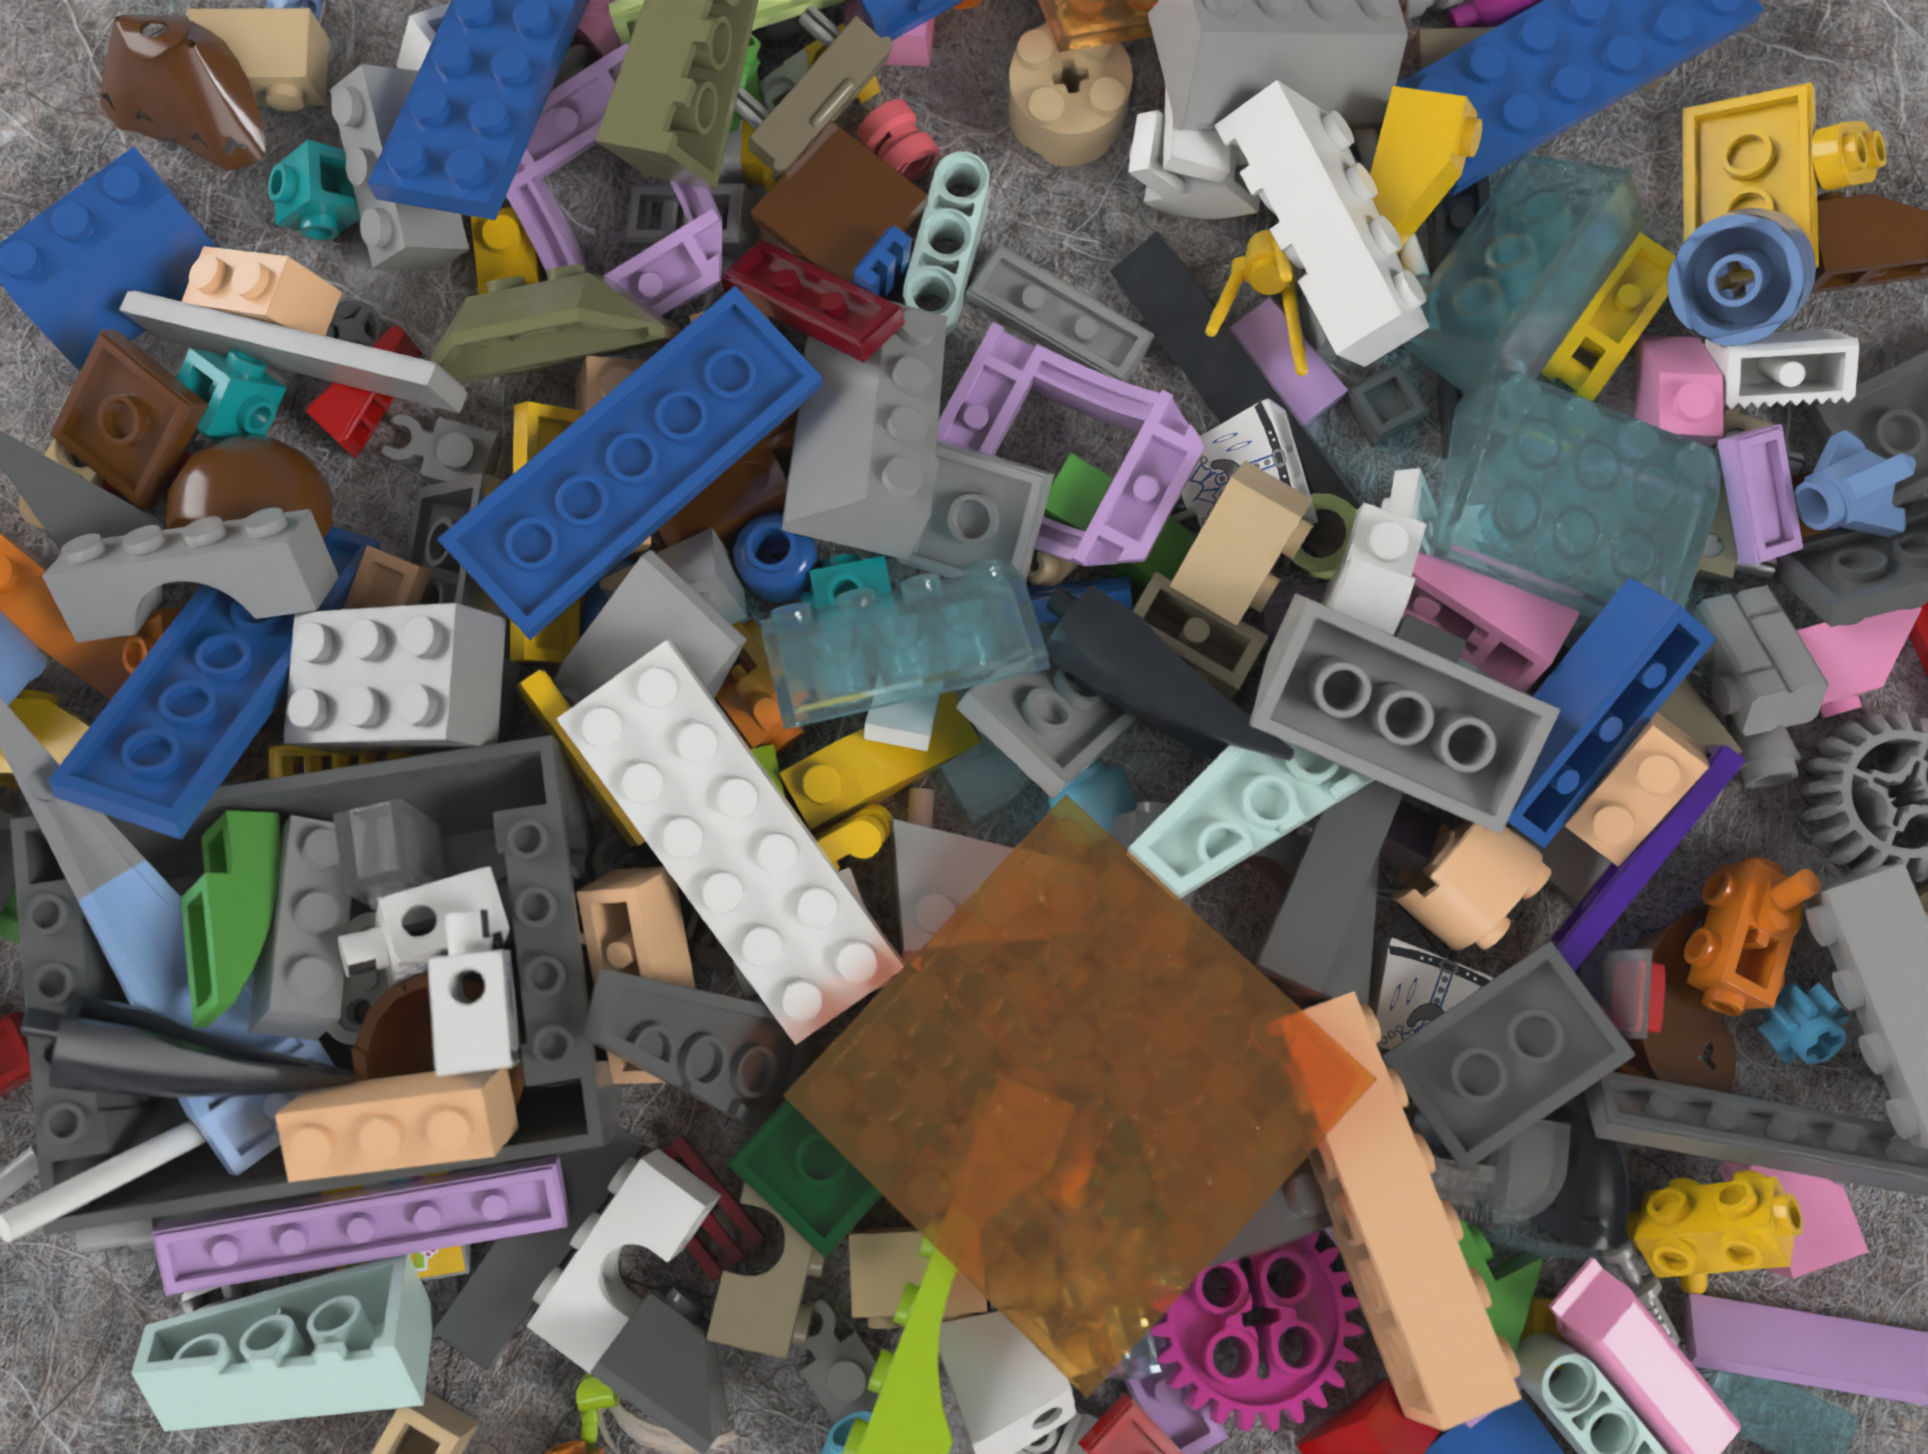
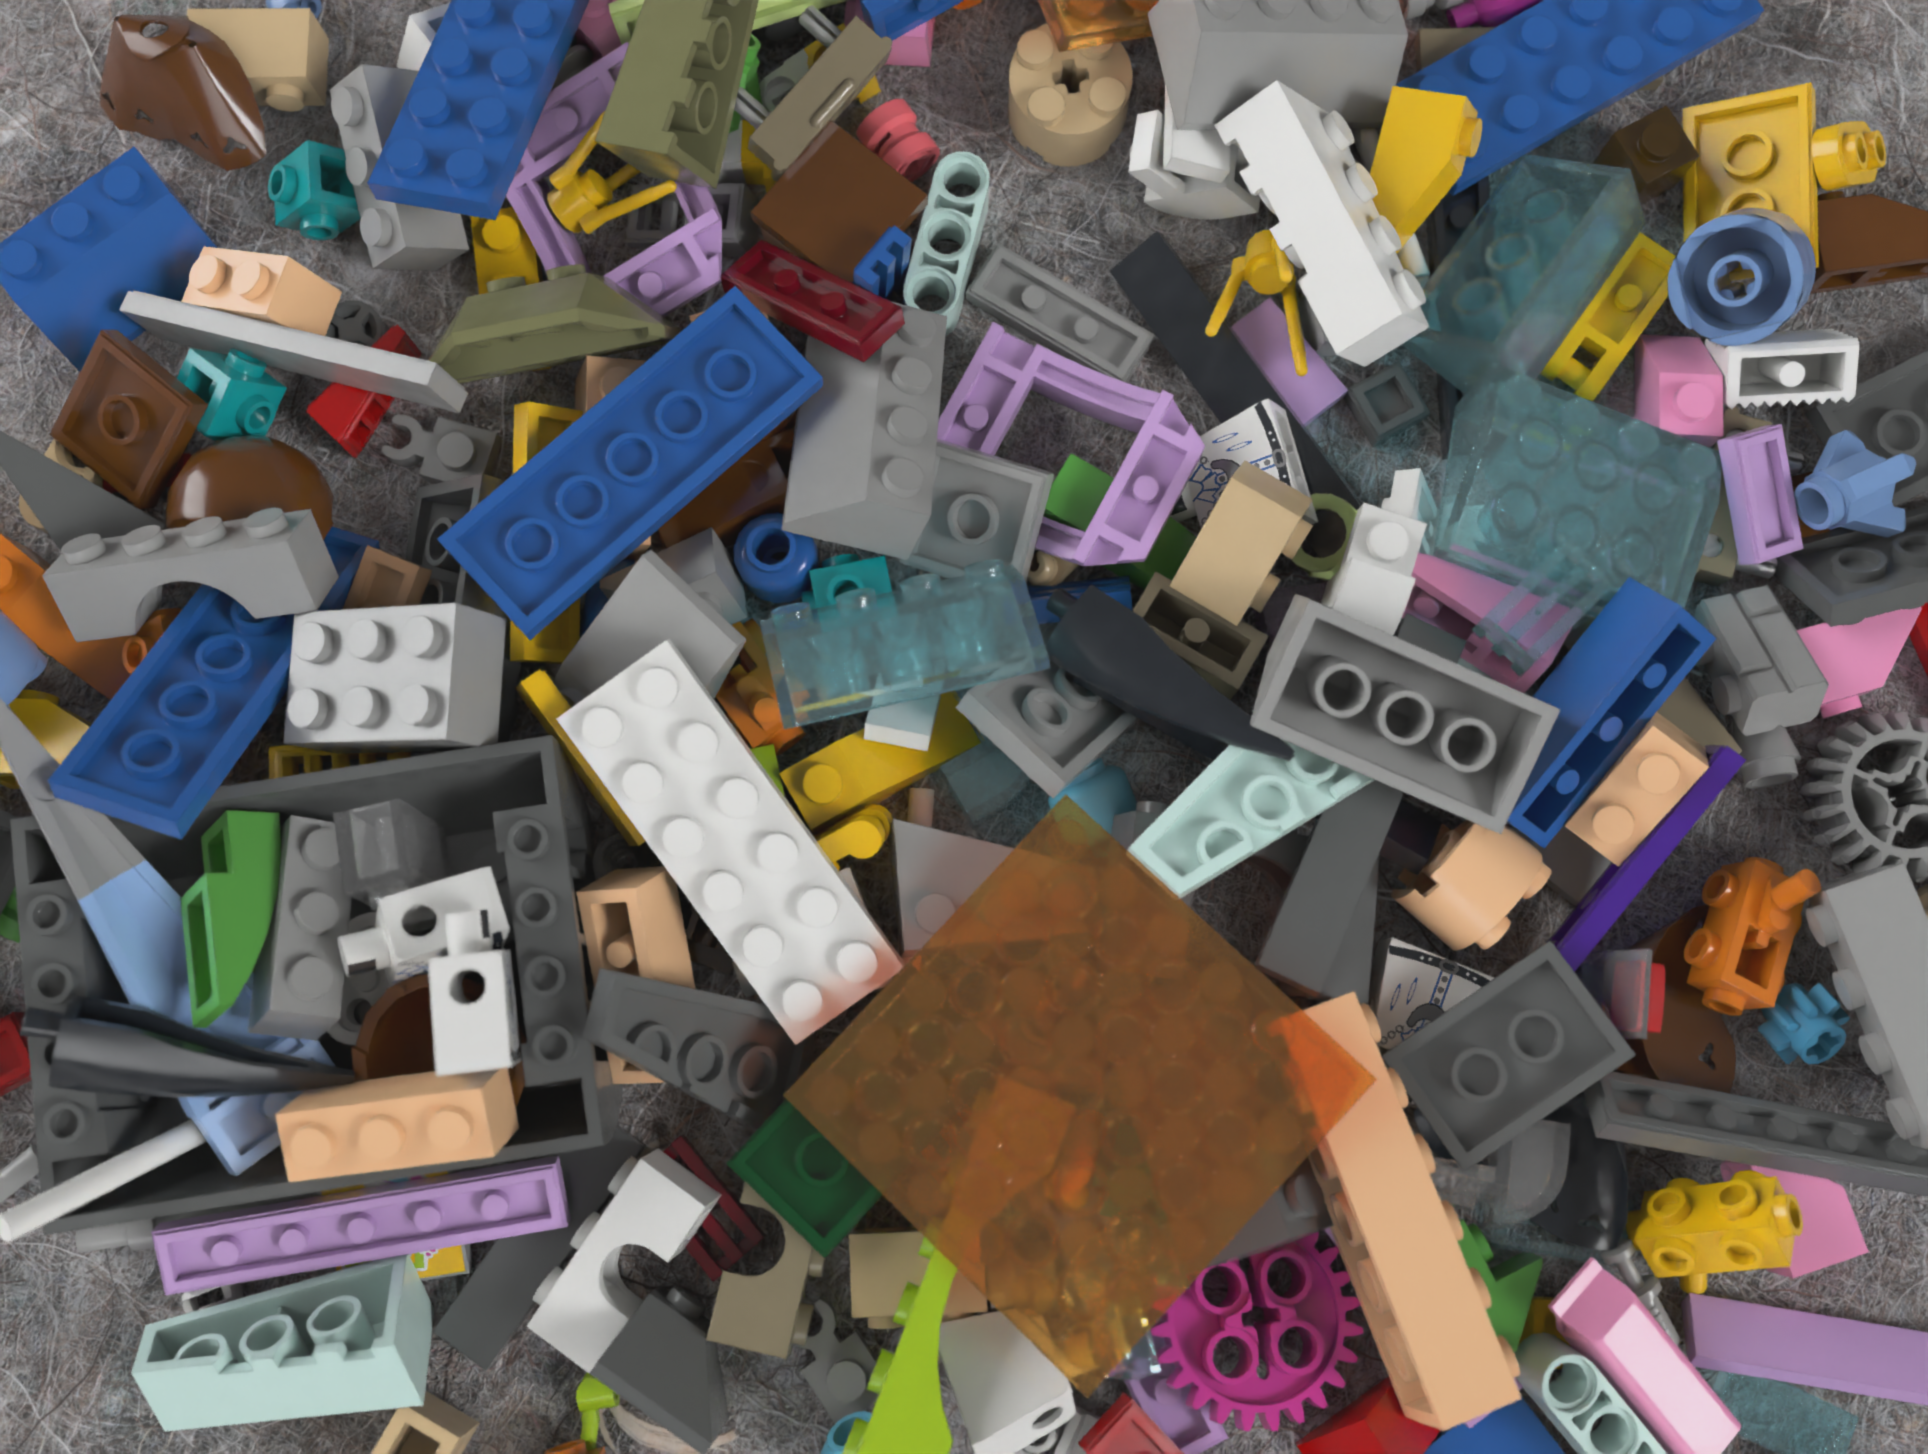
none -> yellow plant [547,111,677,234]
none -> clear light blue tile [1472,536,1617,676]
none -> dark brown brick [1591,105,1699,215]

